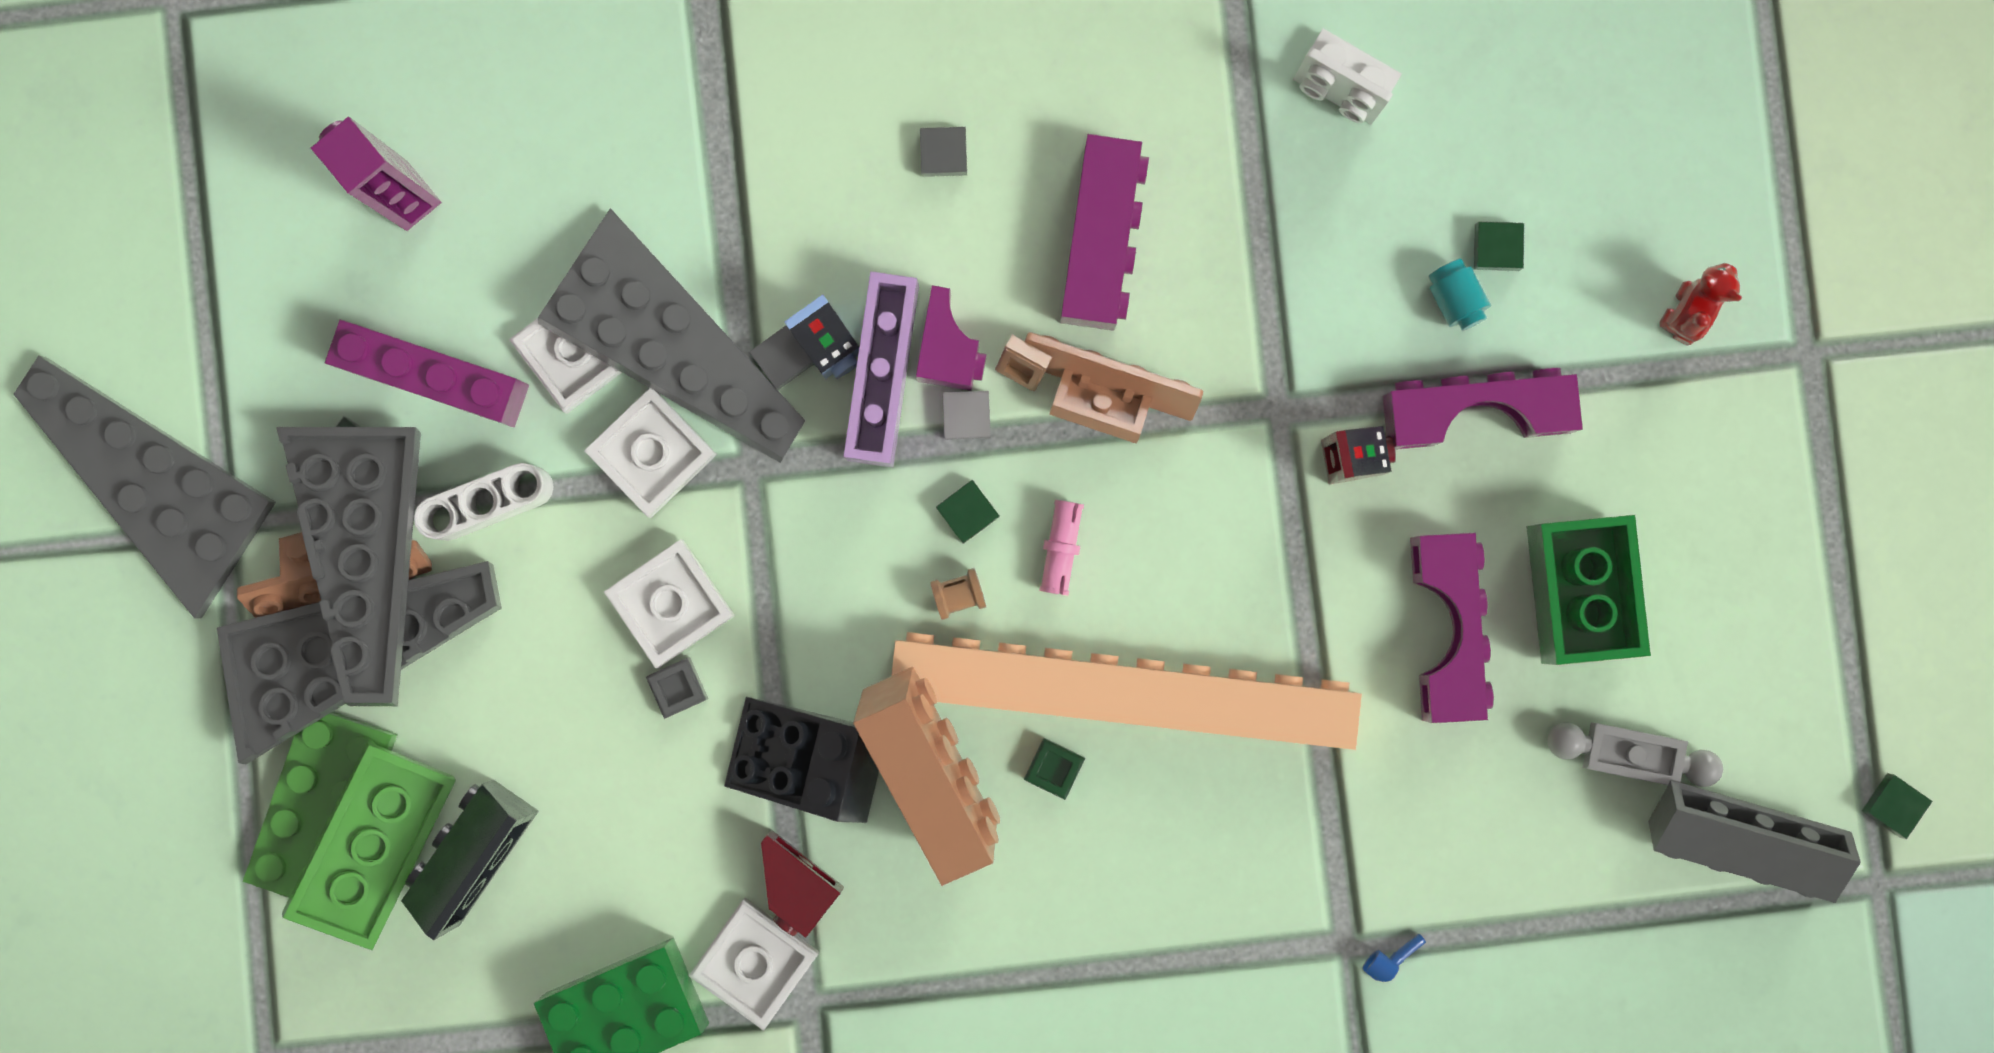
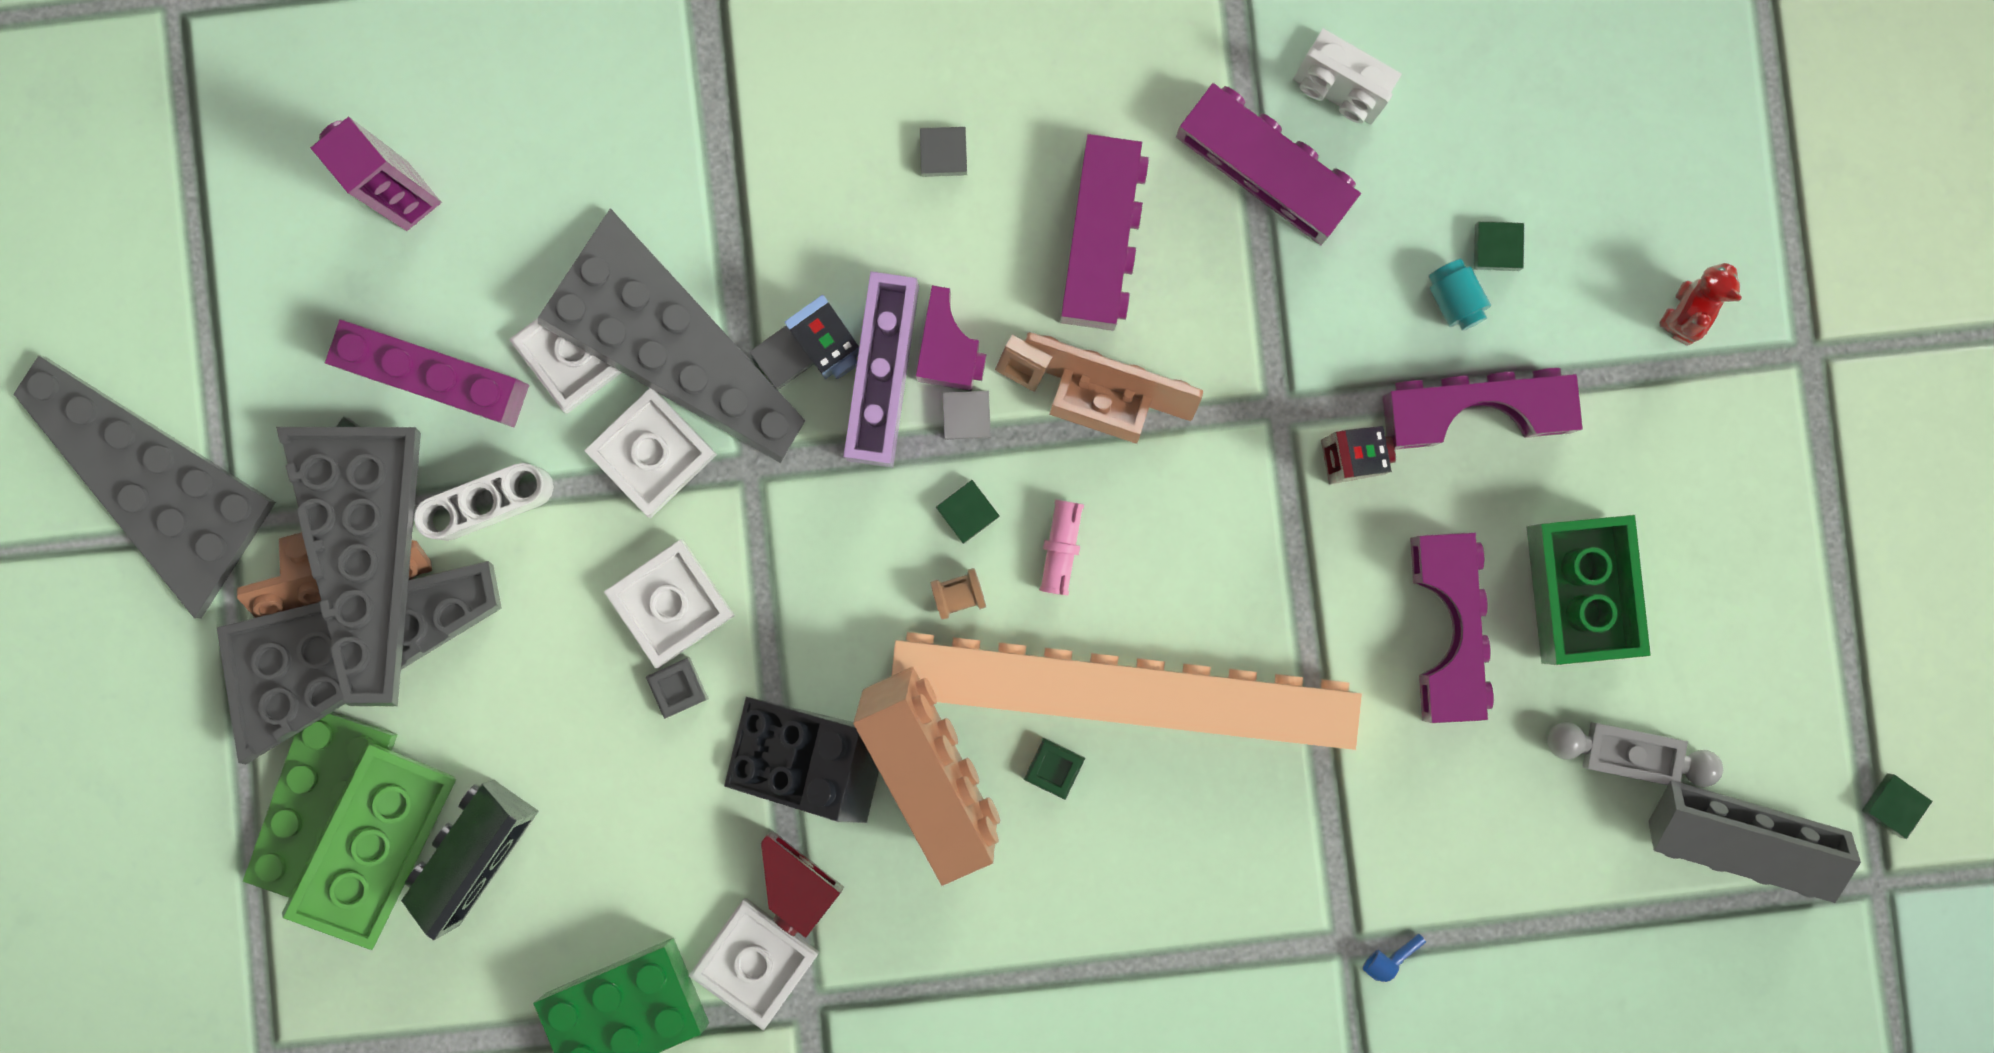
none -> magenta brick [1176,83,1362,246]

